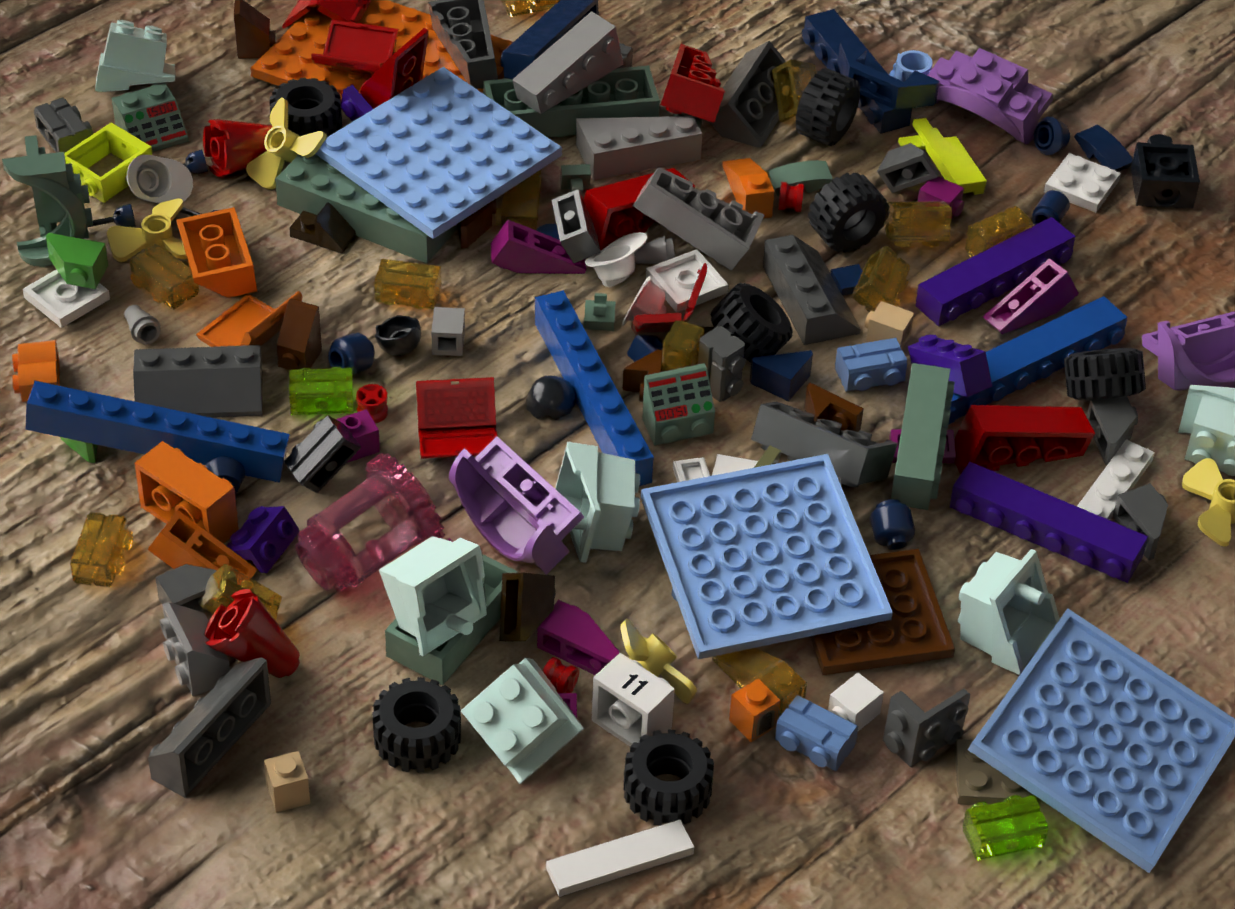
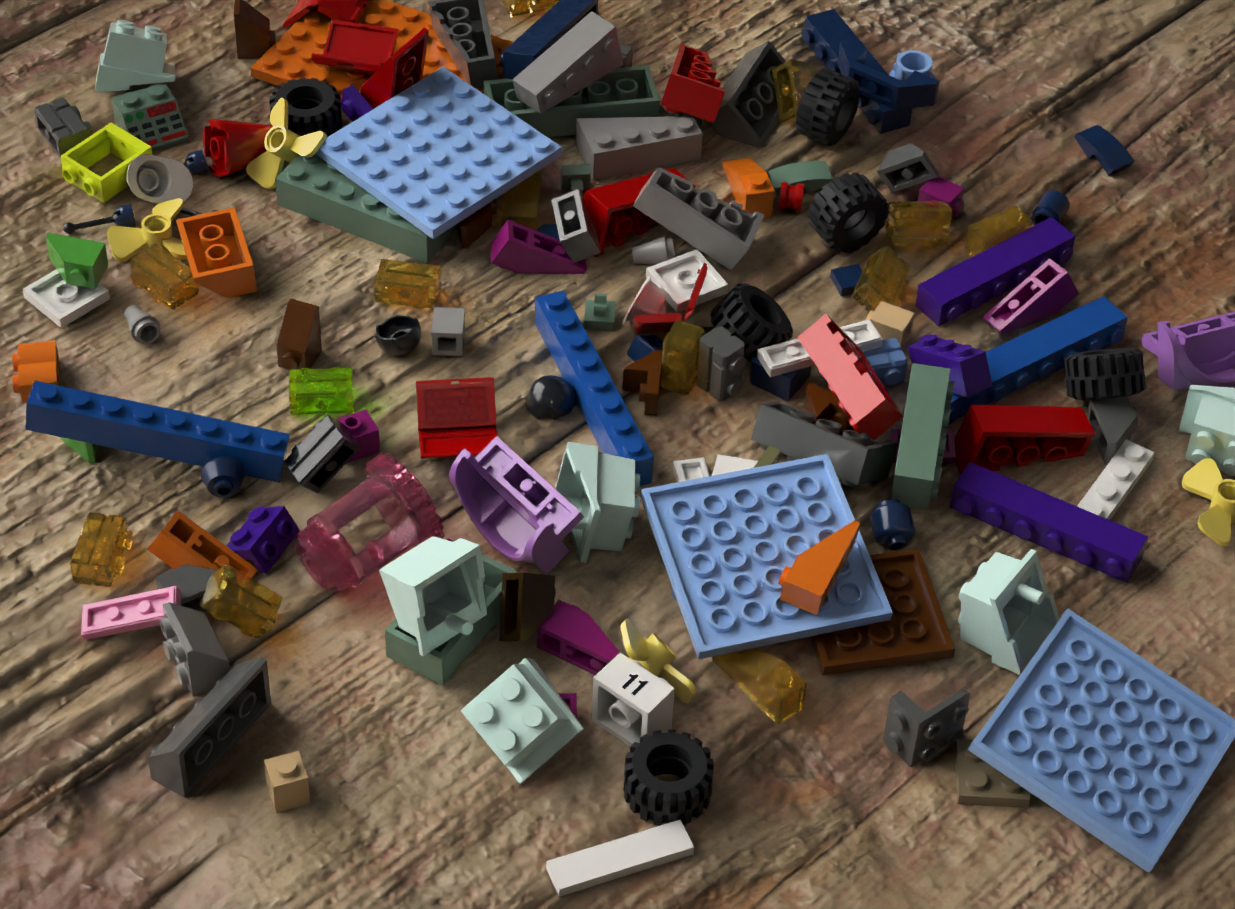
sand green piece [2,135,93,267] -> none
dark grey slope [133,345,263,418] -> none
orange brick [134,441,239,544] -> none
orange piece [196,291,303,347] -> none
red cone [204,589,300,678] -> none
dark brown slope [289,202,356,254] -> none
dark blue head [328,333,375,376] -> none
red wheel [356,384,388,423] -> none
black tyre [372,677,461,773] -> none
red wheel [542,657,579,693] -> none
white piece [585,232,648,288] -> none
sand green slope [642,363,715,446] -> none
orange brick [729,678,781,742] -> none
dark grey slope [763,235,861,345] -> none
medium blue brick [775,695,858,771] -> none
white brick [828,673,884,731] -> none
neon yellow piece [898,118,987,195] -> none
medium lavender piece [927,48,1053,144] -> none
clear neon green brick [963,795,1049,860] -> none
dark blue cone [1034,117,1070,155] -> none
white plate [1044,153,1121,213] -> none
dark grey slope [1113,483,1168,560] -> none
black brick [1131,134,1200,208] -> none
none -> bright pink tile [81,586,181,640]
none -> white tile [757,319,883,377]
none -> orange slope [778,520,861,616]
none -> wedge [797,314,903,441]

